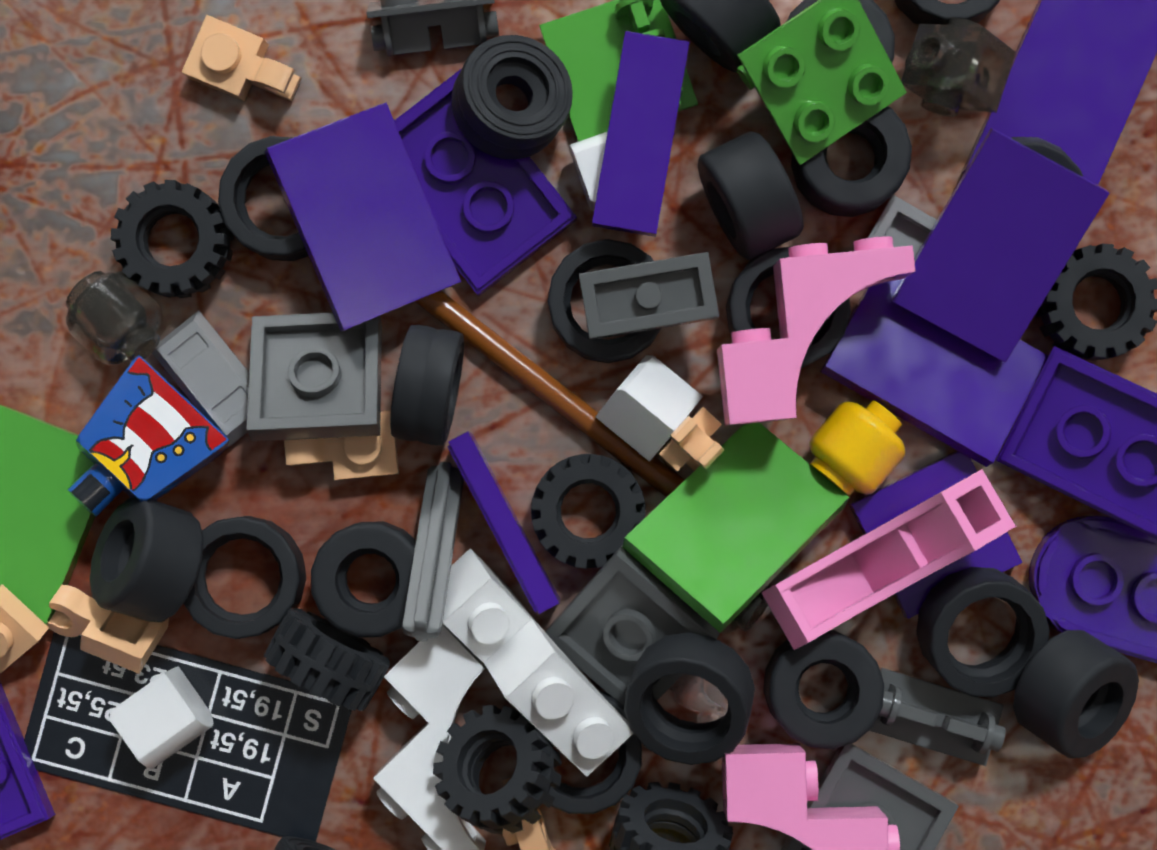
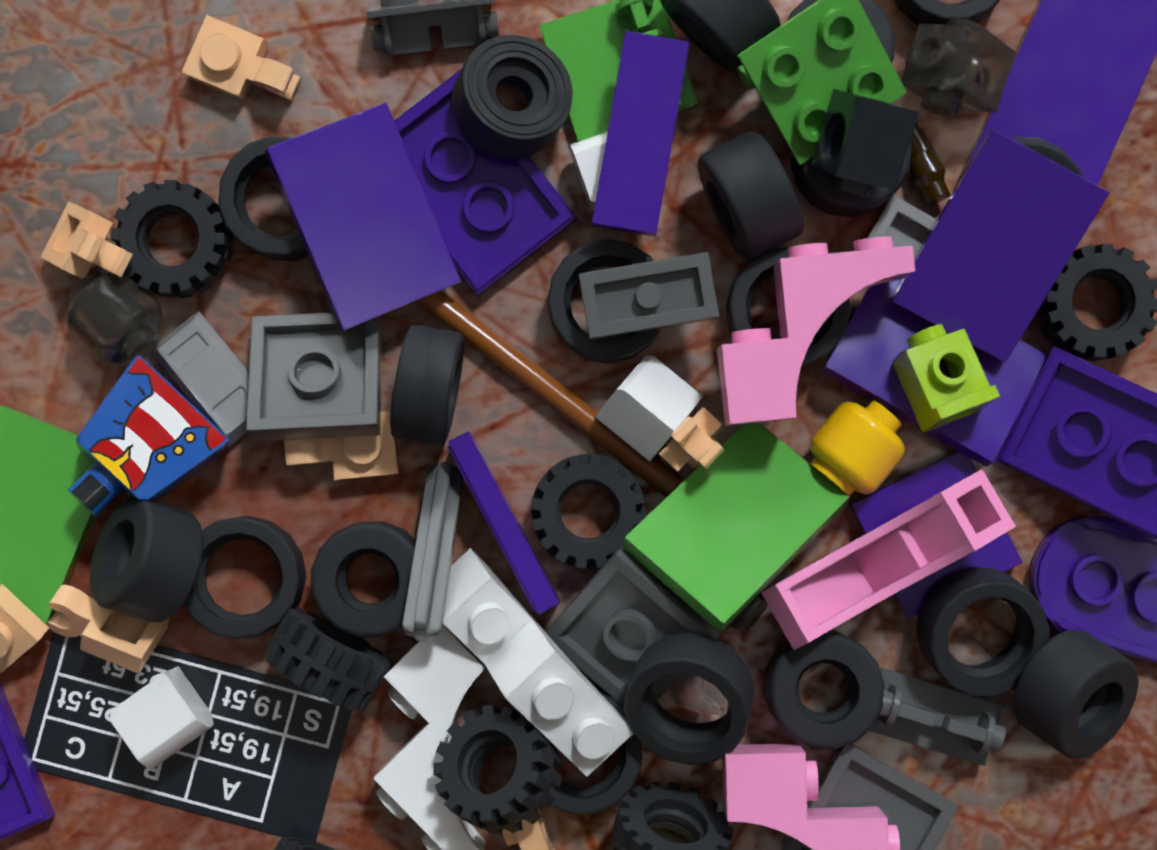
none -> light nougat plate [41,201,133,280]
none -> black brick [811,89,919,196]
none -> lime brick [892,324,1000,433]
none -> dark brown piece [909,122,951,205]

